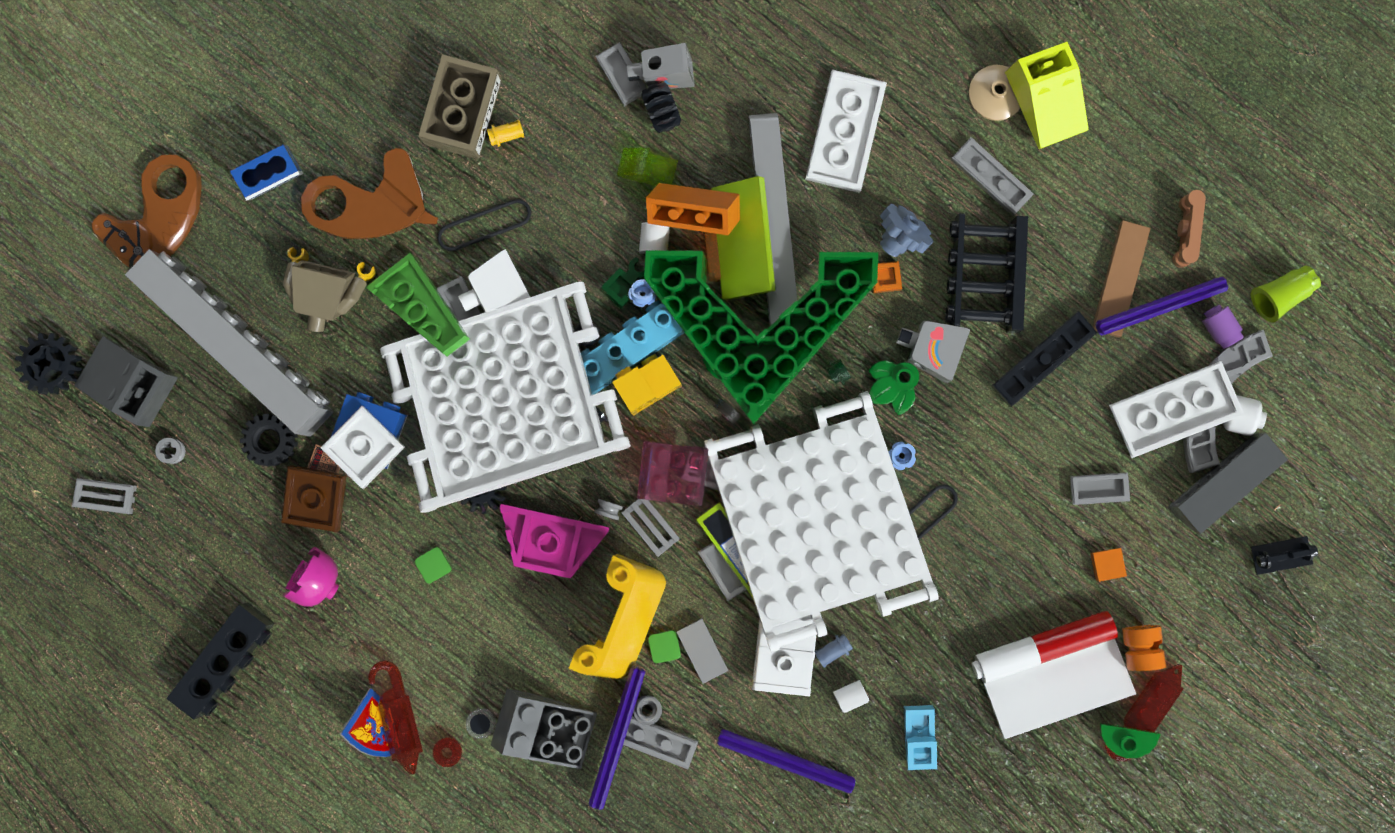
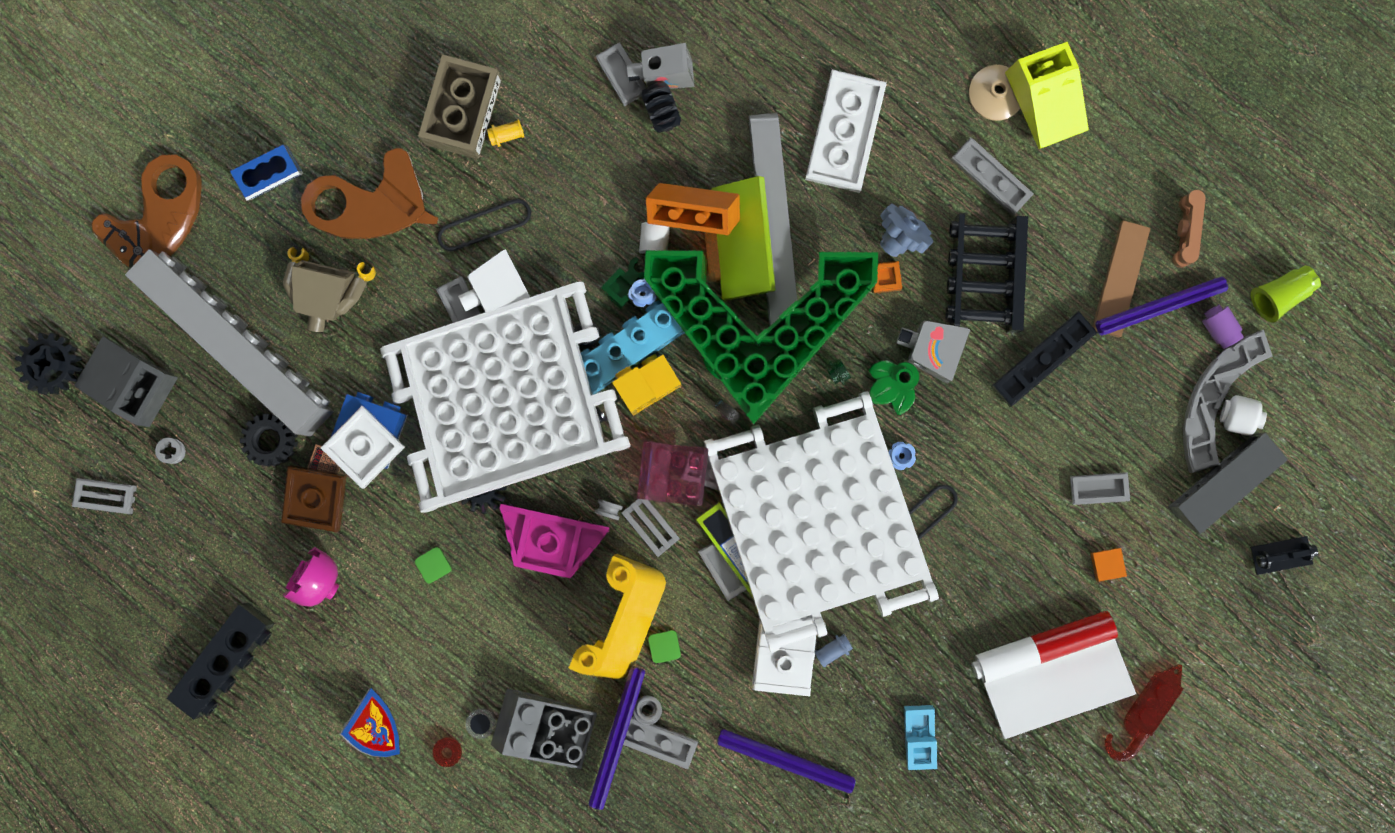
bright green wing [366,253,470,357] -> none
clear red plate [368,660,423,775] -> none
clear neon green slope [617,148,678,186] -> none
light grey tile [676,618,728,684] -> none
white brick [833,680,869,713] -> none
green plate [1099,723,1161,758] -> none
white tile [1109,361,1245,458] -> none
orange wheel [1122,625,1166,671] -> none

